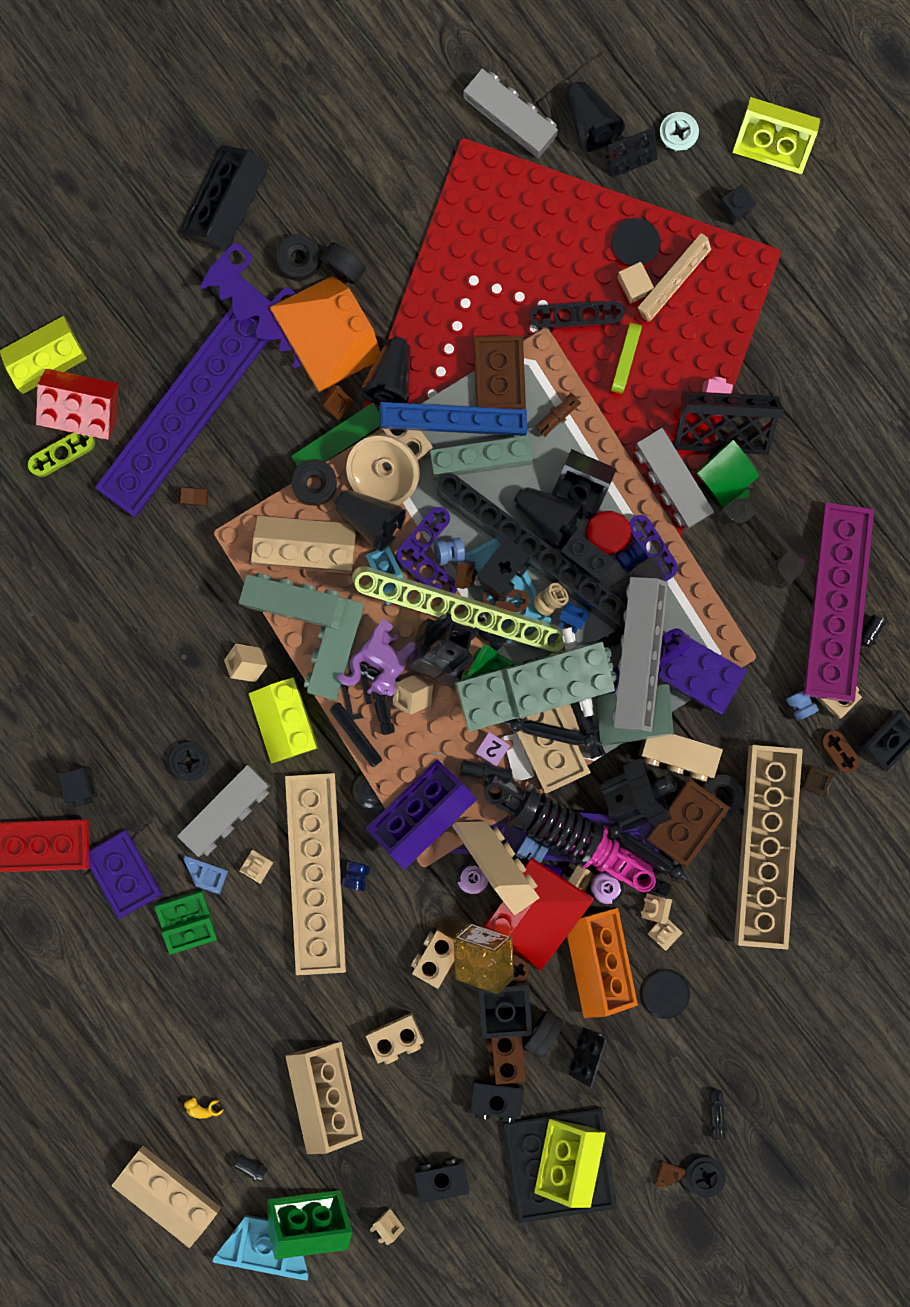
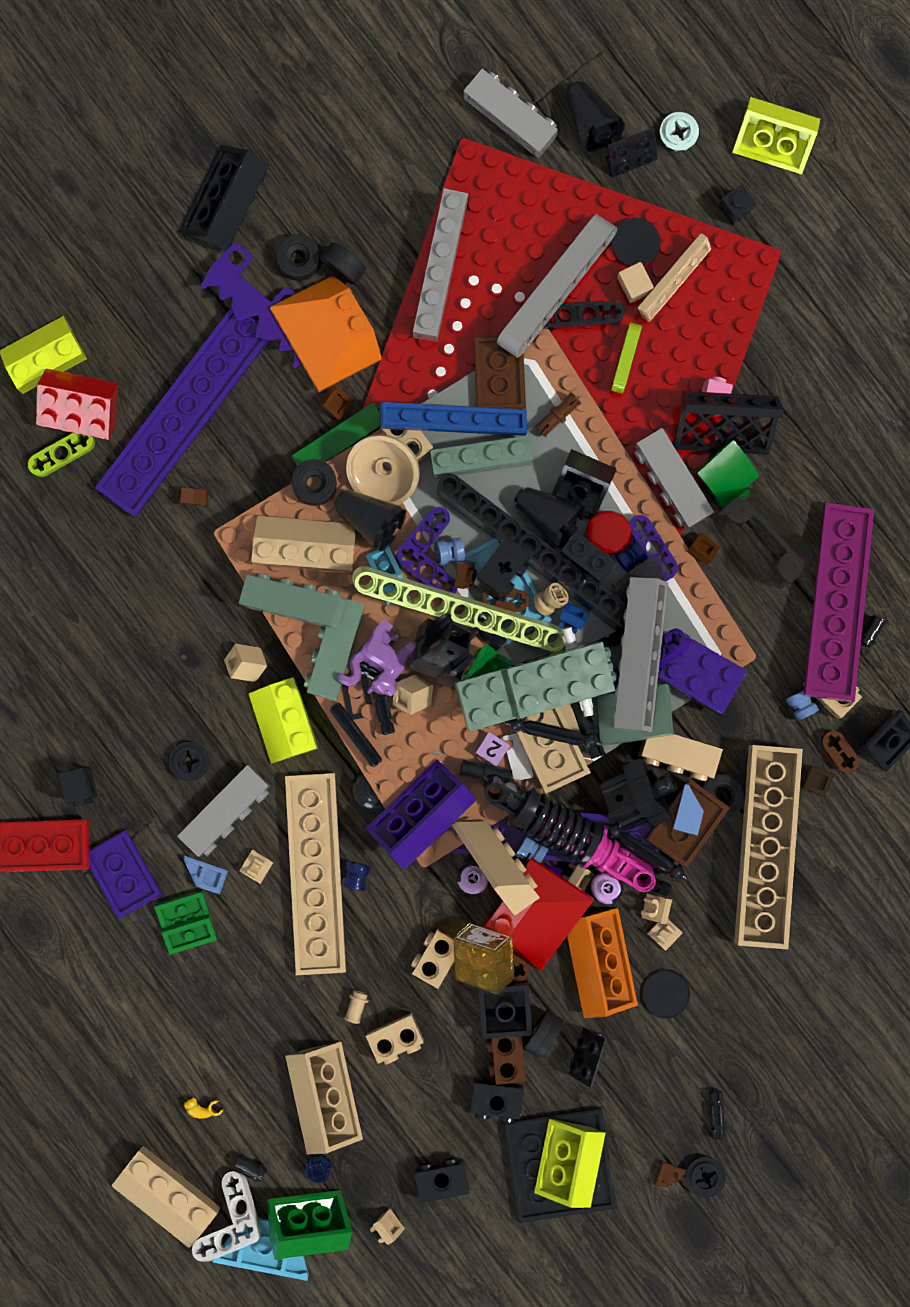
black cone [360,337,411,406] -> none
none -> white beam [192,1171,262,1262]
none -> clear blue wheel [306,1154,332,1183]
none -> tan pin [344,990,369,1024]
none -> light grey brick [413,188,468,343]
none -> light grey beam [497,214,618,358]
none -> medium blue tile [672,784,704,836]
none -> reddish brown plate [687,532,720,566]

